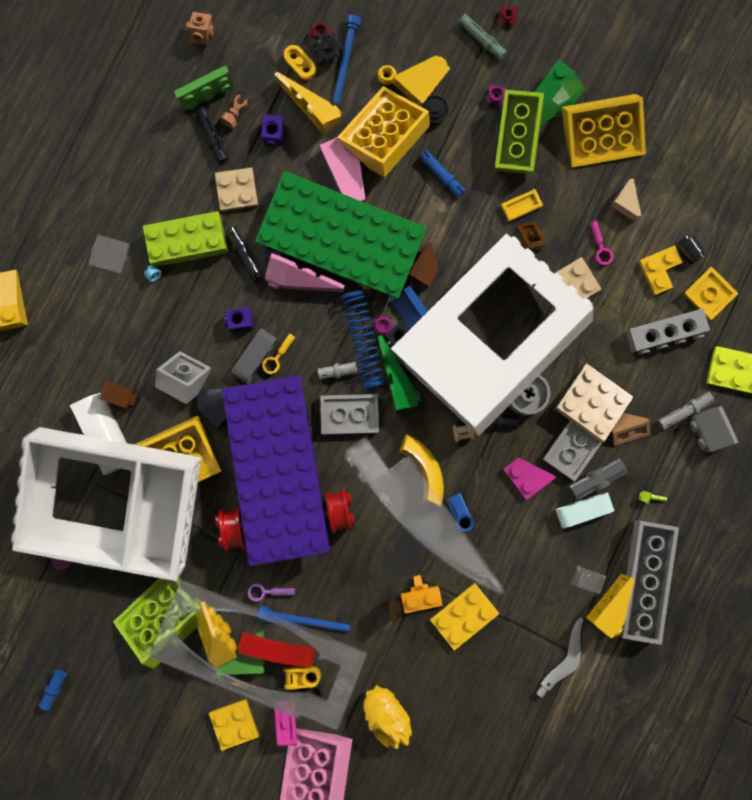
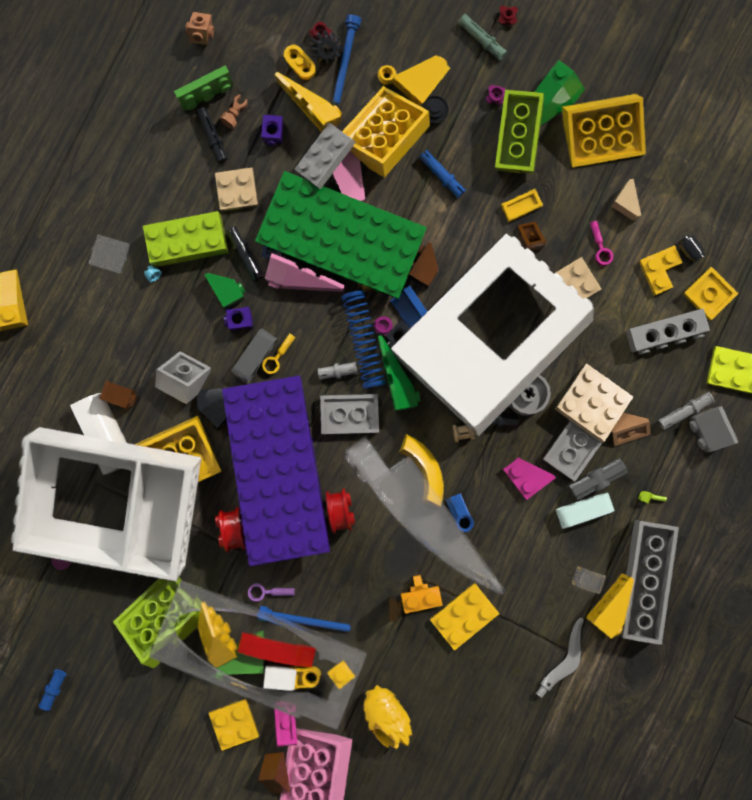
none -> green slope [205,273,246,310]
none -> reddish brown slope [258,752,290,793]
none -> white slope [264,663,296,690]
none -> light grey plate [295,123,356,189]
none -> yellow plate [327,660,355,689]

